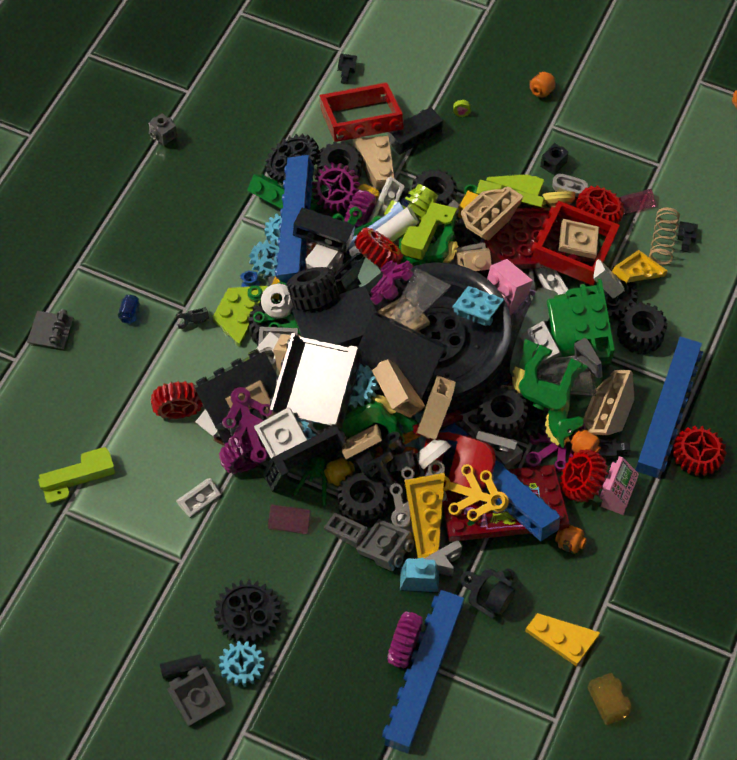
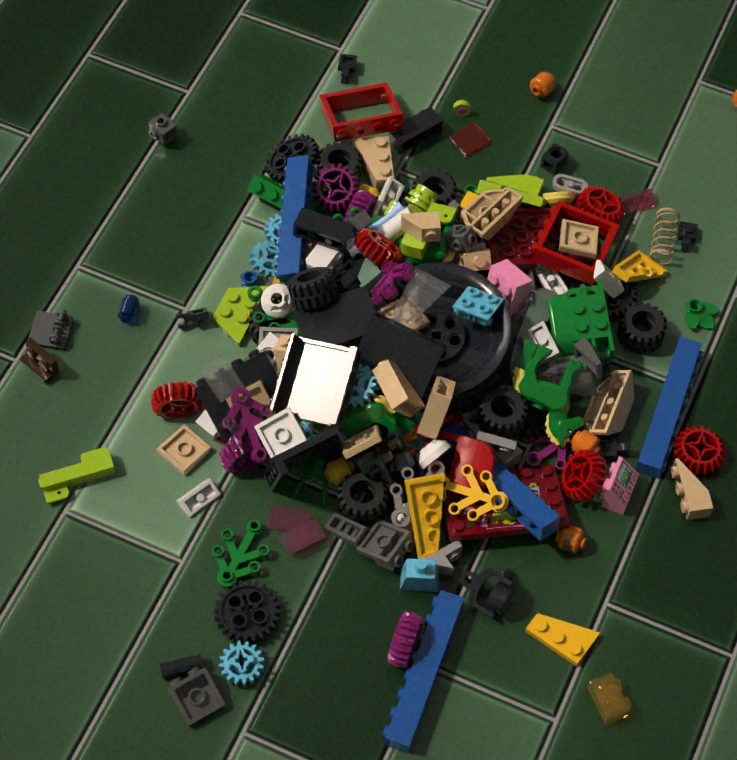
none -> dark brown bracket [20,337,59,383]
none -> tan tile [156,424,212,476]
none -> clear plate [198,354,245,402]
none -> green plant [212,520,270,588]
none -> clear pink slope [280,518,326,554]
none -> dark grey slope [349,210,373,236]
none -> tan slope [401,212,441,242]
none -> dark grey brick [445,225,478,253]
none -> clear red piece [449,122,491,157]
none -> tan slope [671,458,713,520]
none -> green plate [684,299,719,330]

